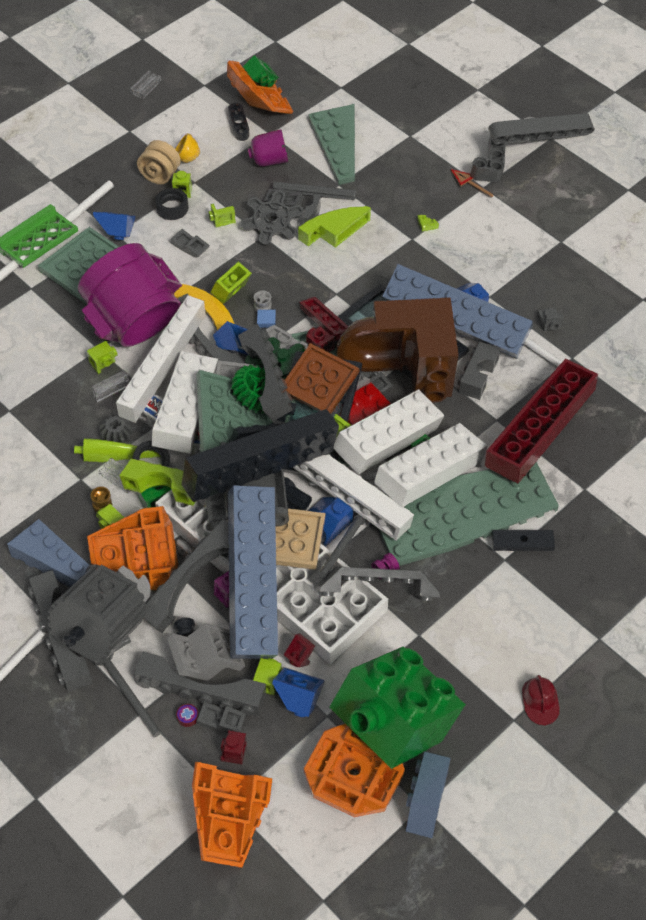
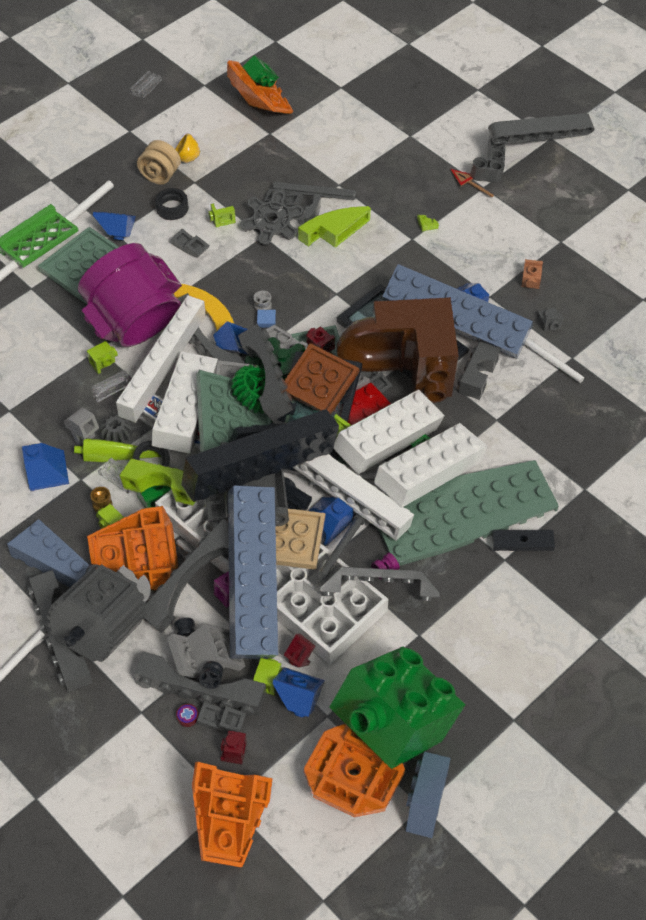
dark grey bar [92,636,161,737] -> none
lime brick [172,171,192,198] -> none
lime brick [211,261,252,304] -> none
black beam [228,103,250,141] -> none
magenta cylinder [248,129,288,166] -> none
dark red plate [299,297,348,341] -> none
sand green wing [308,104,355,185] -> none
dark red brick [484,358,598,484] -> none
dark red piece [522,675,560,726] -> none
none -> blue slope [22,443,69,491]
none -> light grey brick [64,408,99,446]
none -> black wheel [199,661,224,689]
none -> nougat brick [521,259,543,289]

